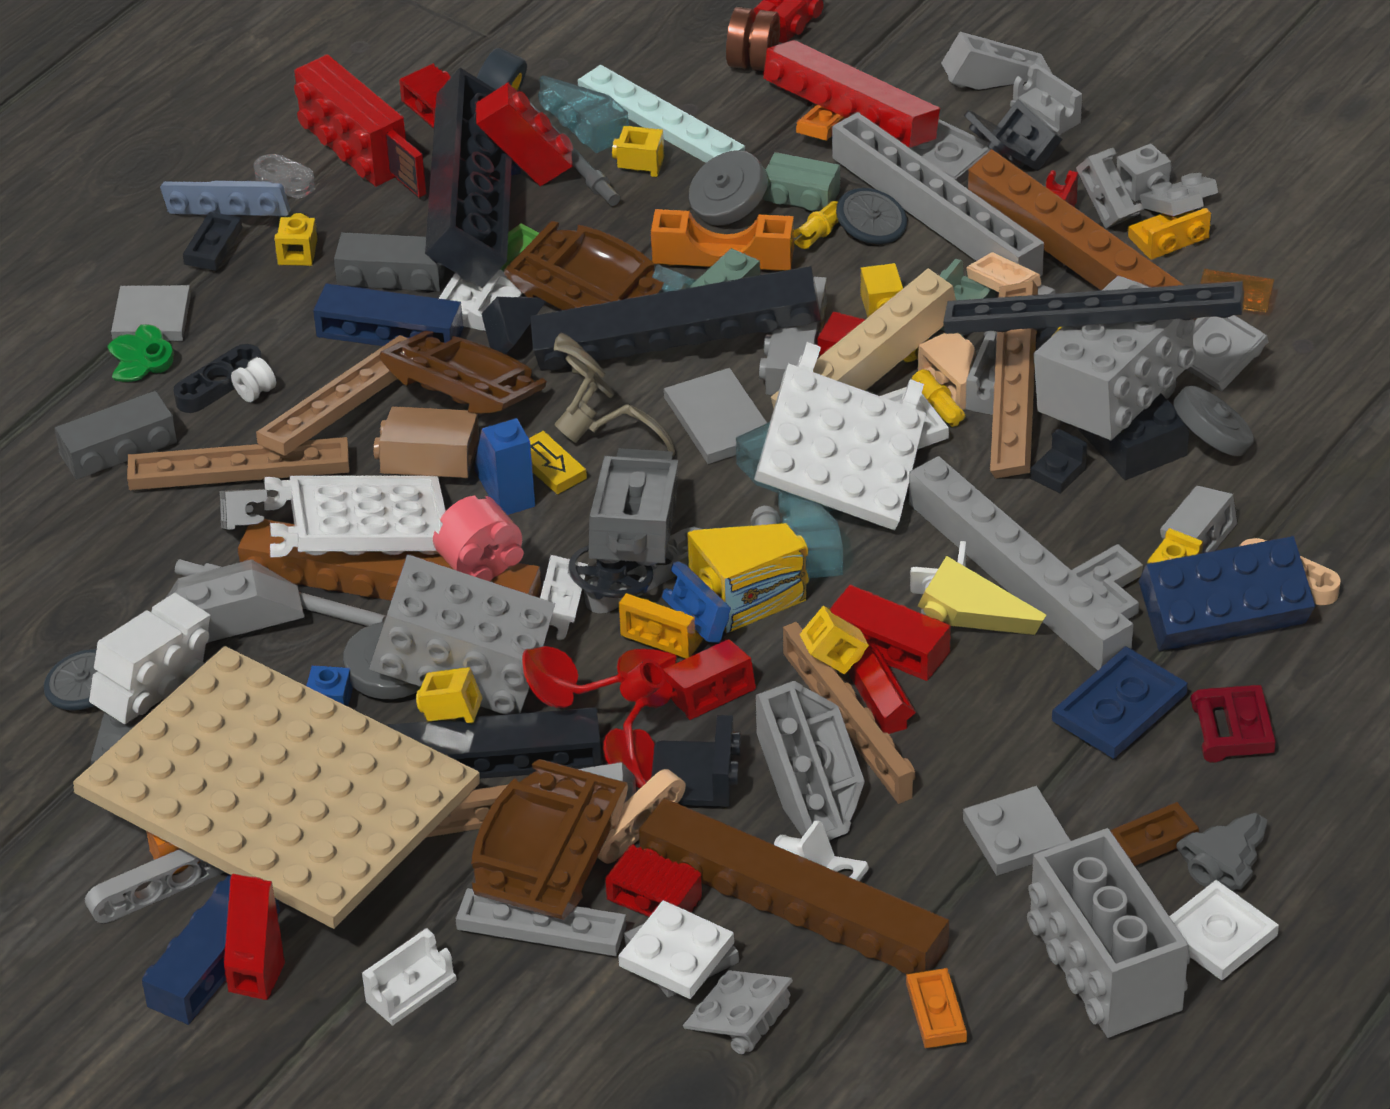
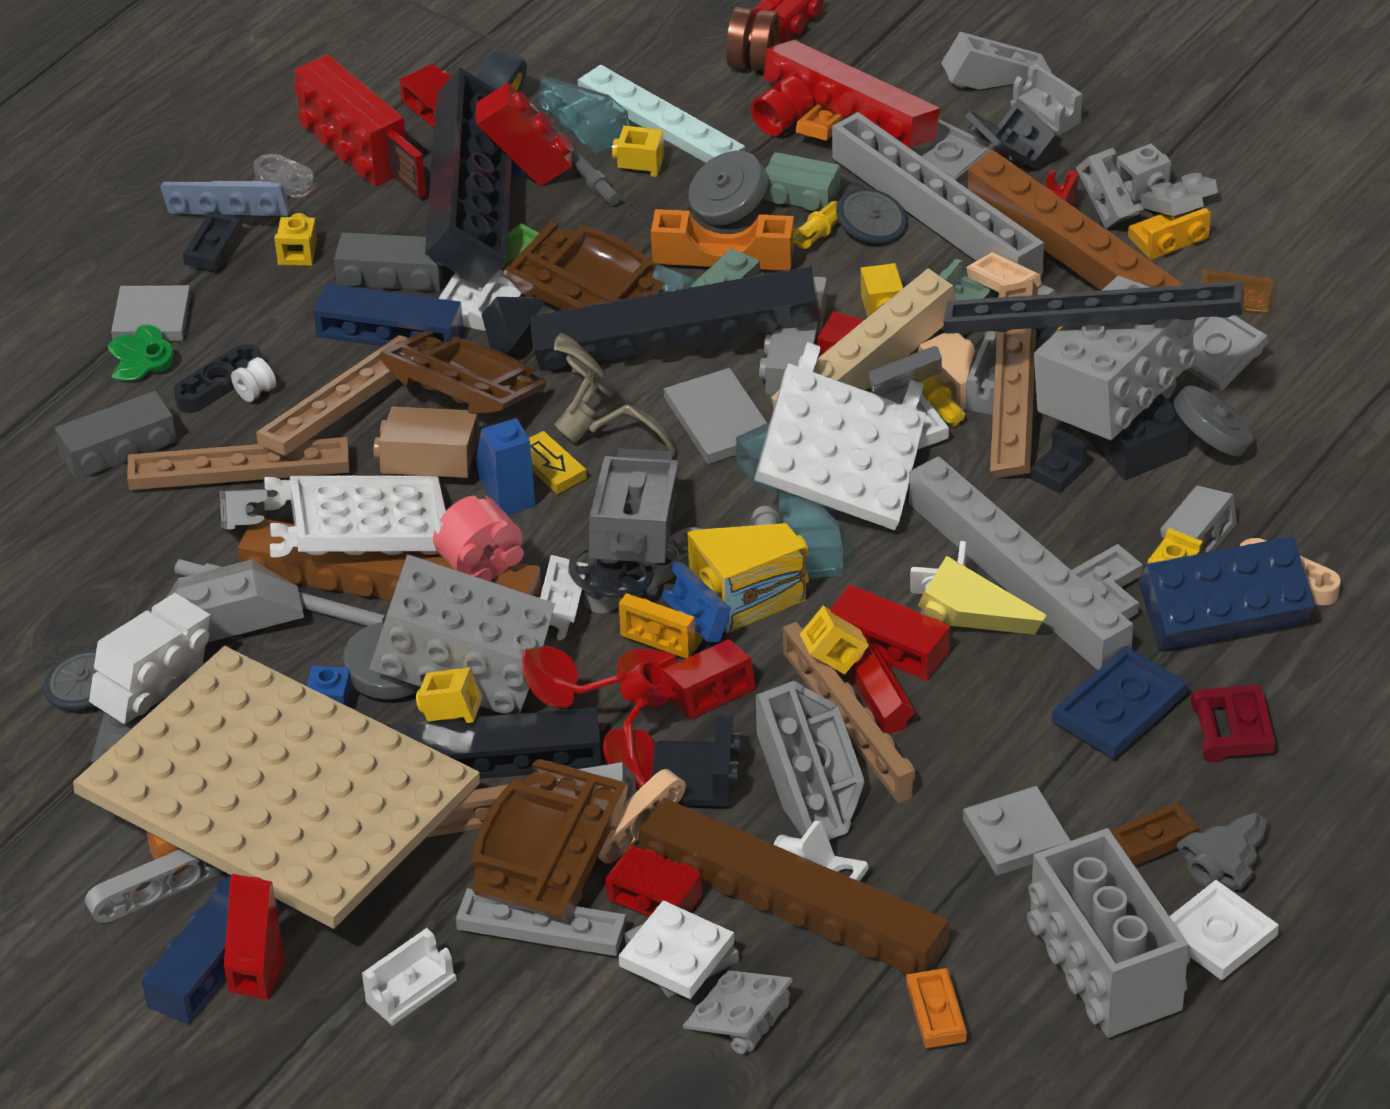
none -> red wheel [751,76,814,137]
none -> dark grey tile [868,346,942,396]

